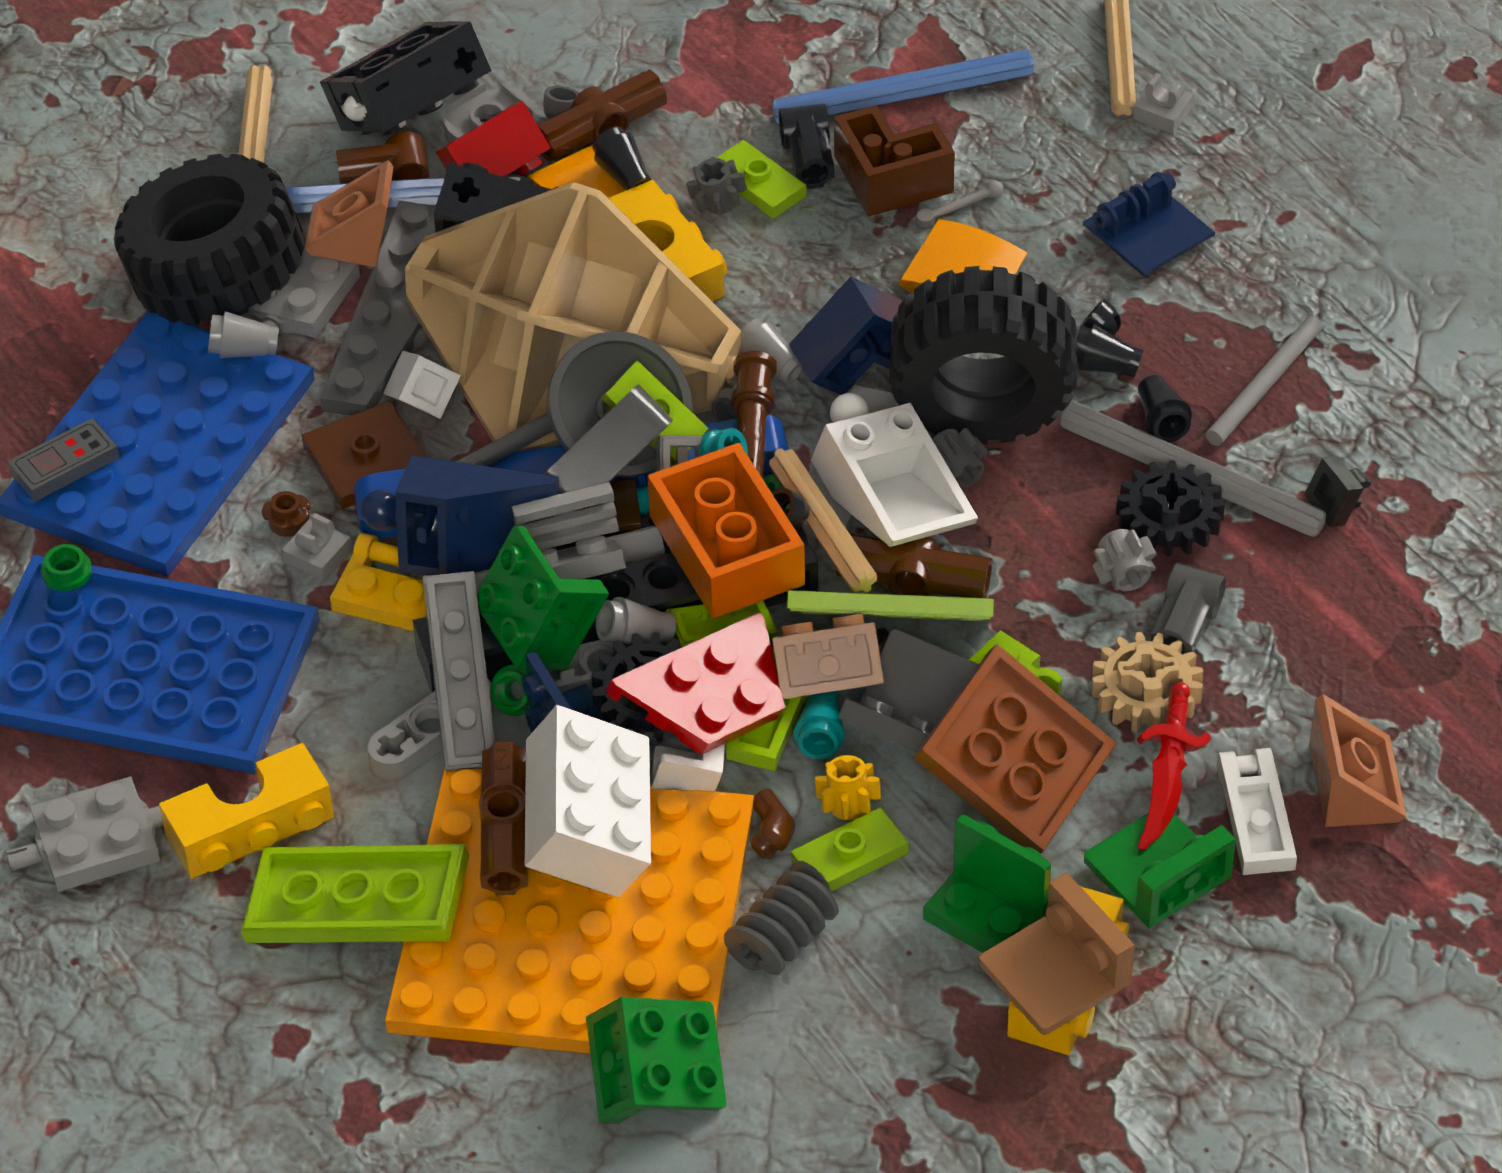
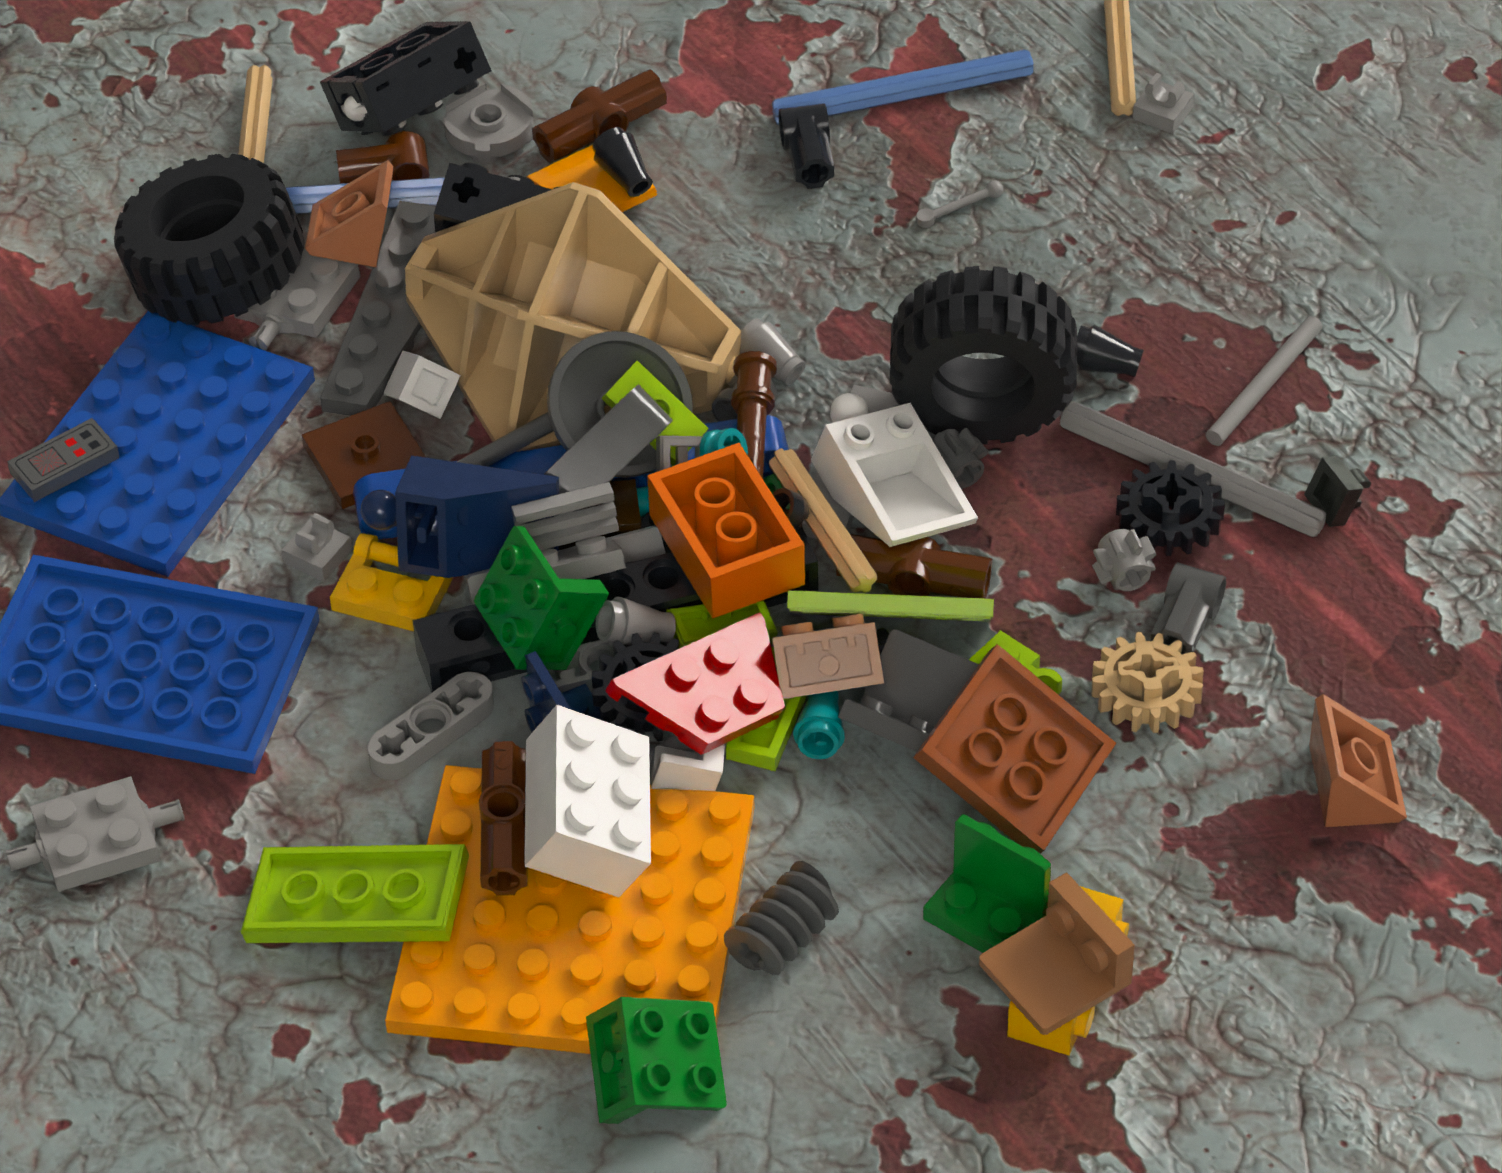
green plate [41,544,92,591] -> none
yellow arch [159,742,334,879] -> none
light grey cone [208,311,279,359] -> none
reddish brown plate [262,491,311,537] -> none
light grey tile [422,571,495,772] -> none
red brick [436,100,551,177] -> none
green plate [490,665,530,716] -> none
dark grey hinge [543,86,579,119] -> none
yellow arch [608,179,727,302] -> none
dark grey gear [686,157,747,215] -> none
lime plate [716,140,807,219] -> none
reddish brown arm [750,788,795,859] -> none
dark blue brick [789,277,903,395] -> none
lime plate [791,807,909,892] -> none
yellow gear [815,755,881,820] -> none
reddish brown brick [834,105,955,217] -> none
light orange slope [898,219,1028,294] -> none
black hinge [1079,299,1121,336] -> none
dark blue hinge [1083,172,1215,276] -> none
green bracket [1084,813,1236,929] -> none
red piece [1137,682,1211,851] -> none
black cone [1138,375,1192,442] -> none
white plate [1217,748,1297,875] -> none

